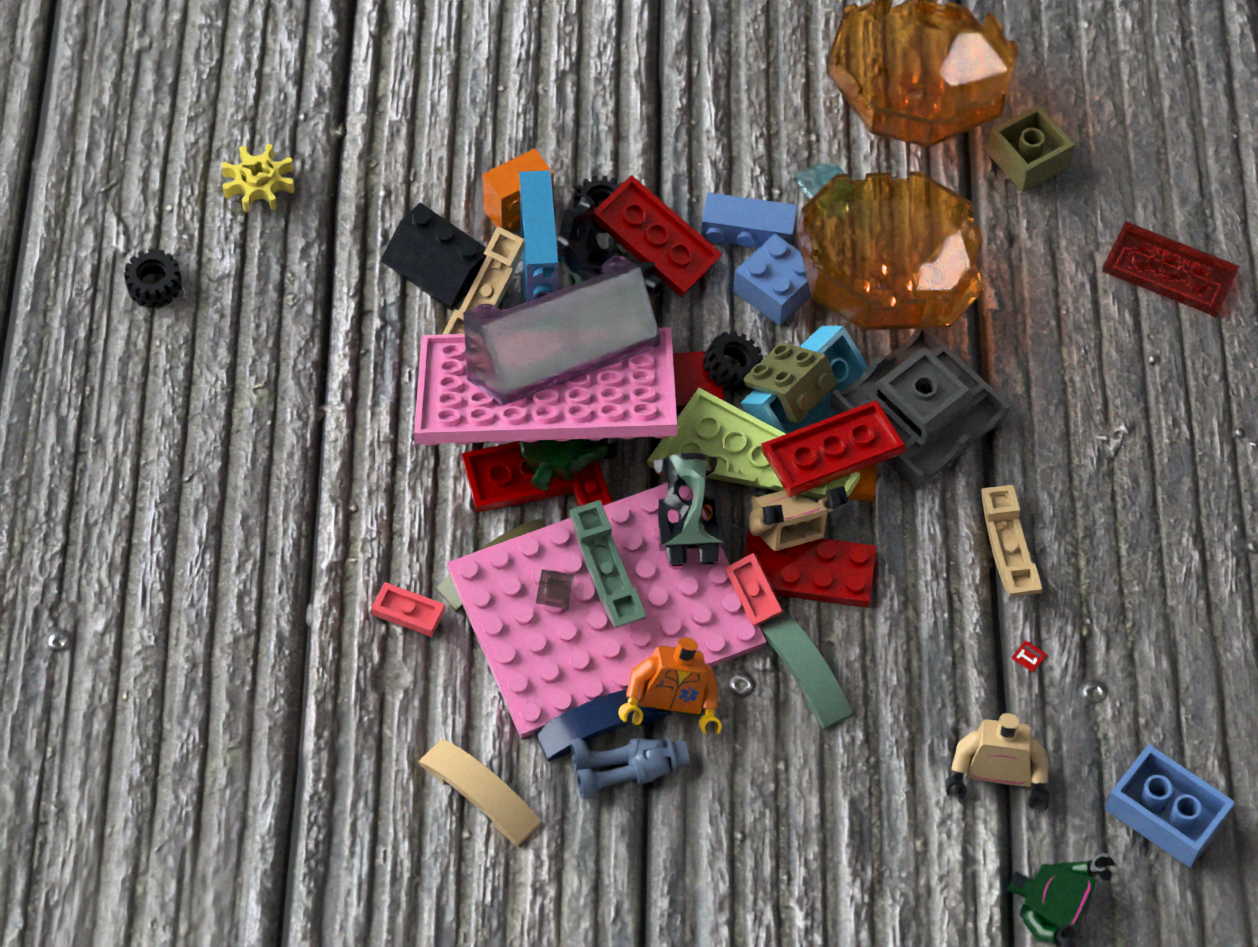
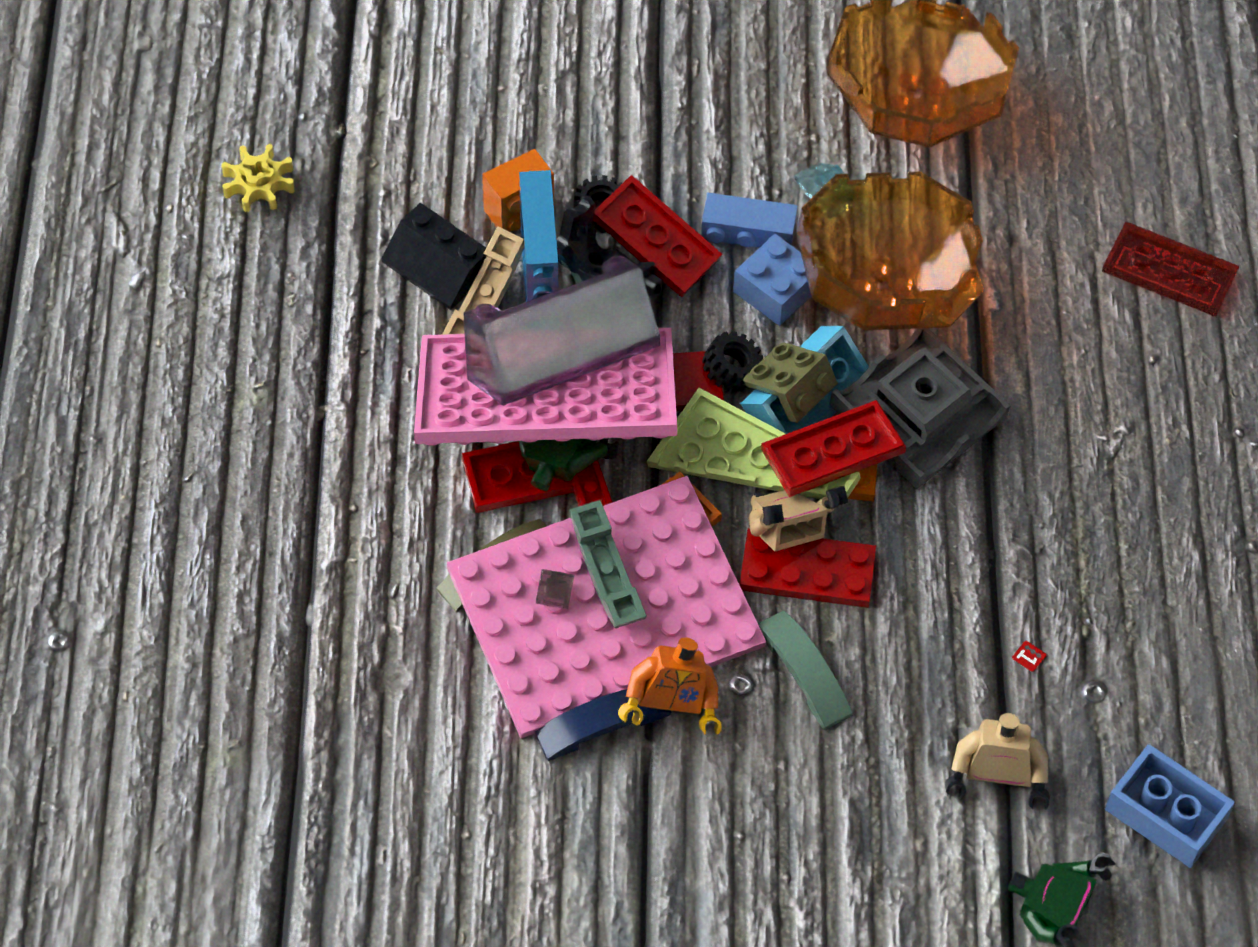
black tyre [124,249,182,308] -> none
coral plate [371,582,445,637] -> none
tan slope [419,739,541,847] -> none
sand blue piece [571,738,690,799] -> none
black hips [653,453,724,567] -> none
coral plate [725,553,784,626] -> none
tan slope [981,485,1043,597] -> none
olive brick [986,105,1075,192] -> none

